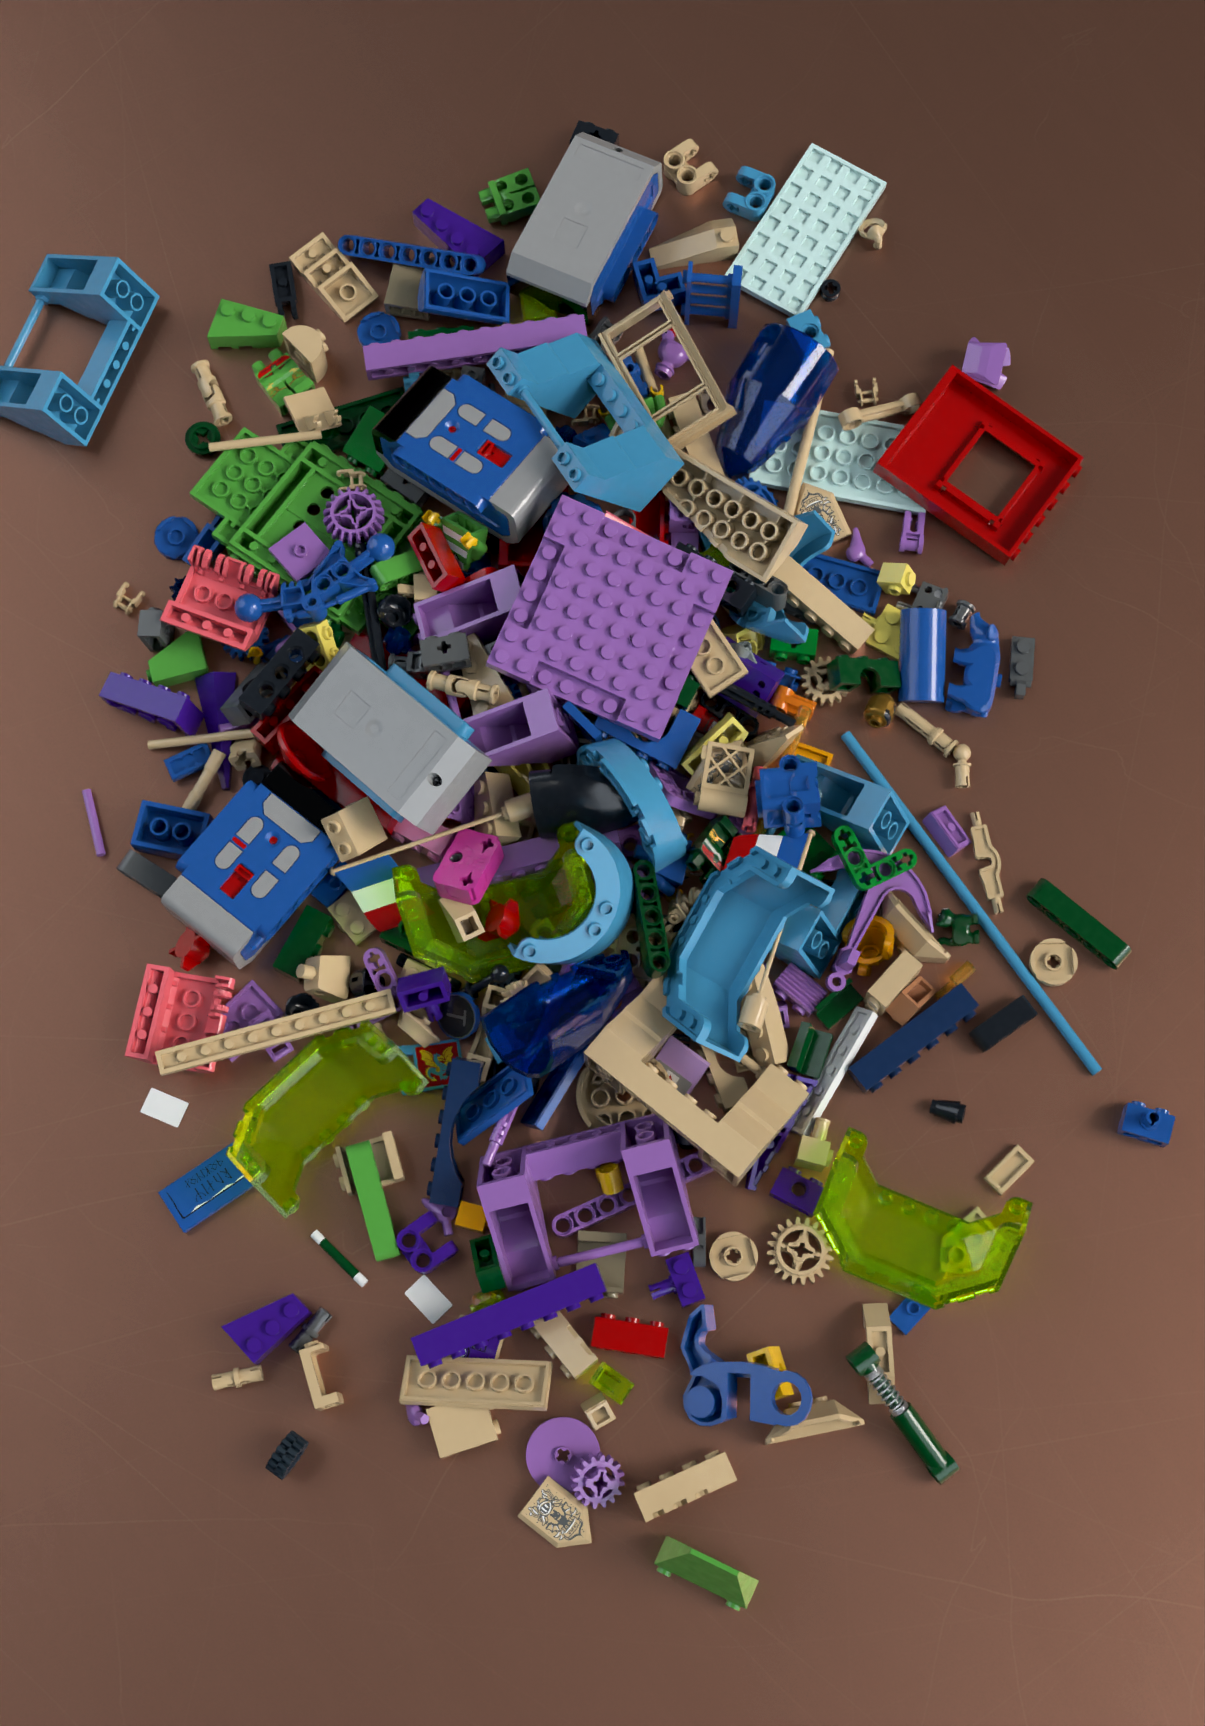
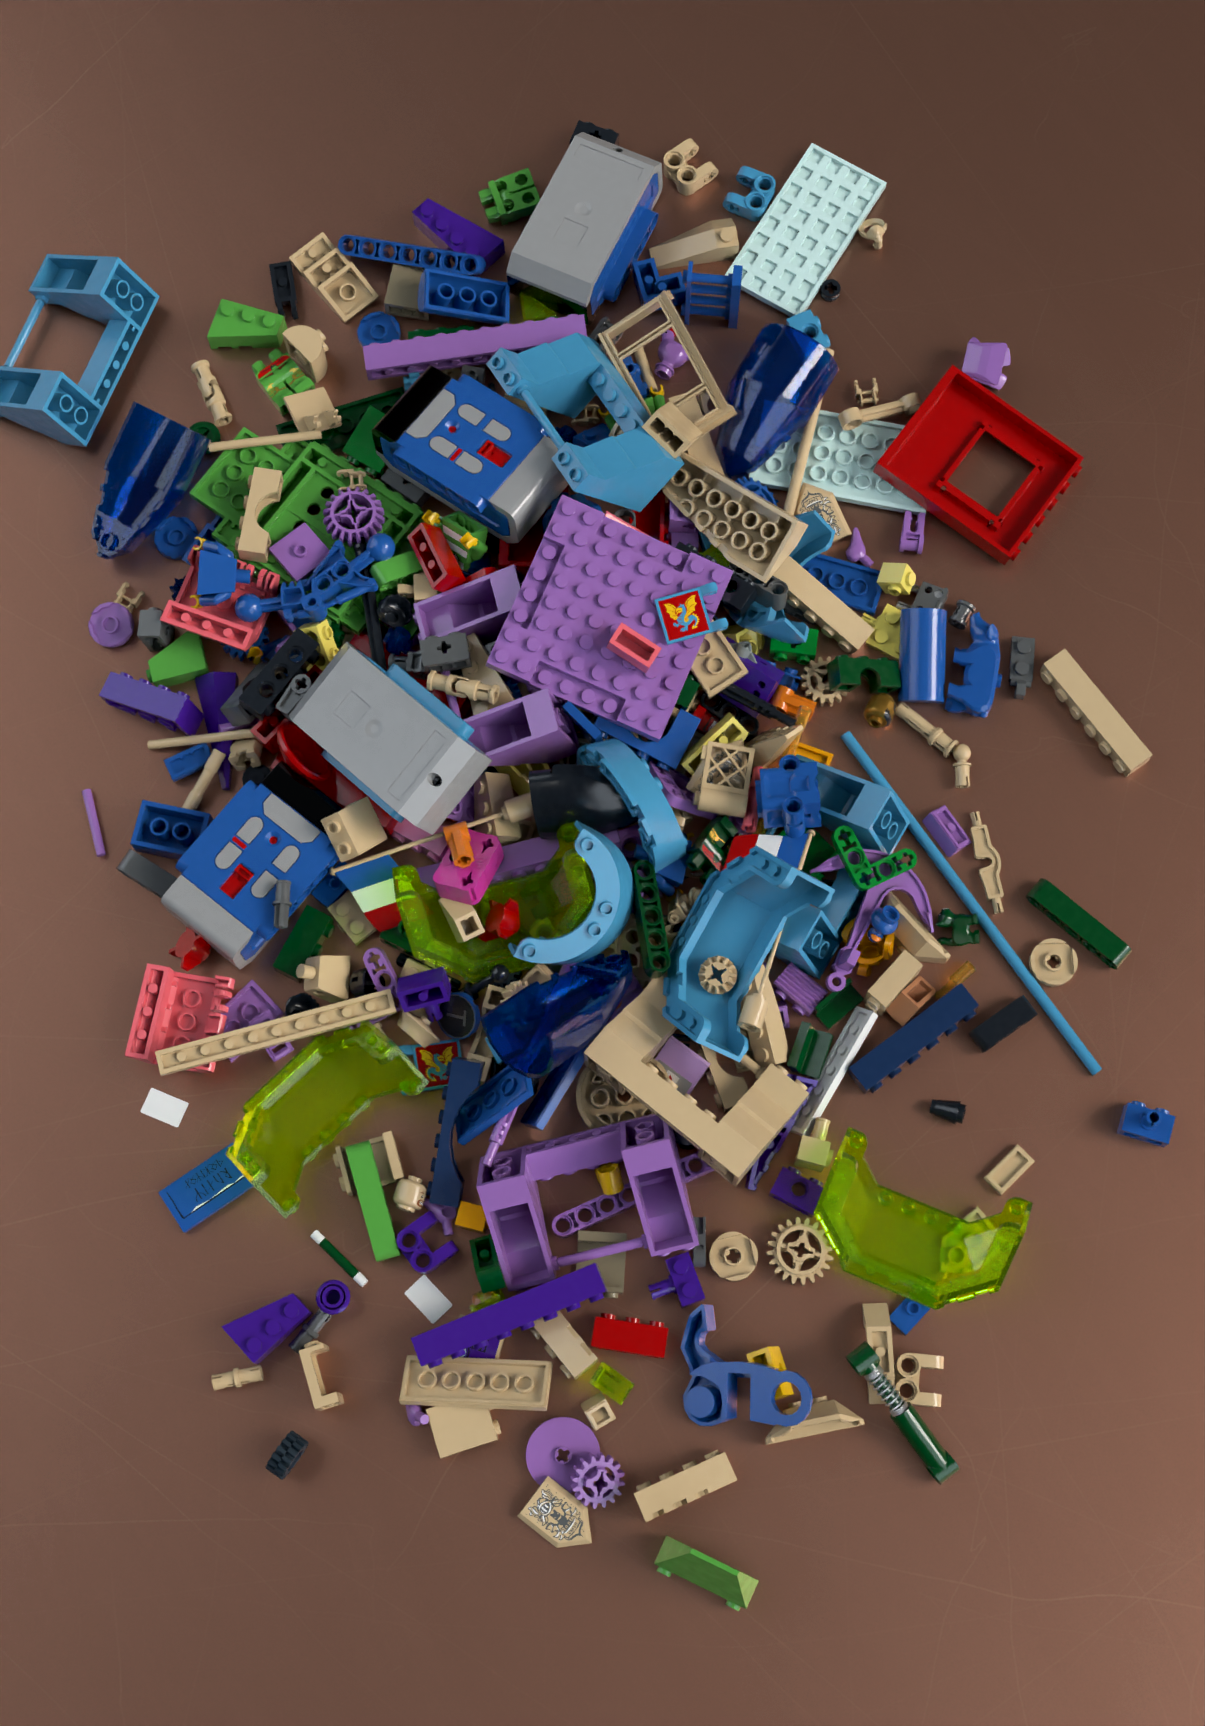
none -> medium lavender tile [88,602,134,648]
none -> clear blue windscreen [91,401,212,560]
none -> blue torso [190,537,251,609]
none -> tan arch [235,467,284,563]
none -> dark grey axle [272,880,292,929]
none -> dark grey piece [276,674,313,722]
none -> dark purple brick [316,1280,350,1315]
none -> tan head [392,1175,427,1213]
none -> orange piece [443,821,474,868]
none -> coral piece [606,622,662,673]
none -> tan brick [642,401,703,459]
none -> flag [654,582,728,645]
none -> tan gear [698,955,737,994]
none -> blue animal [868,905,900,943]
none -> tan piece [894,1353,944,1407]
none -> tan brick [1040,649,1153,777]

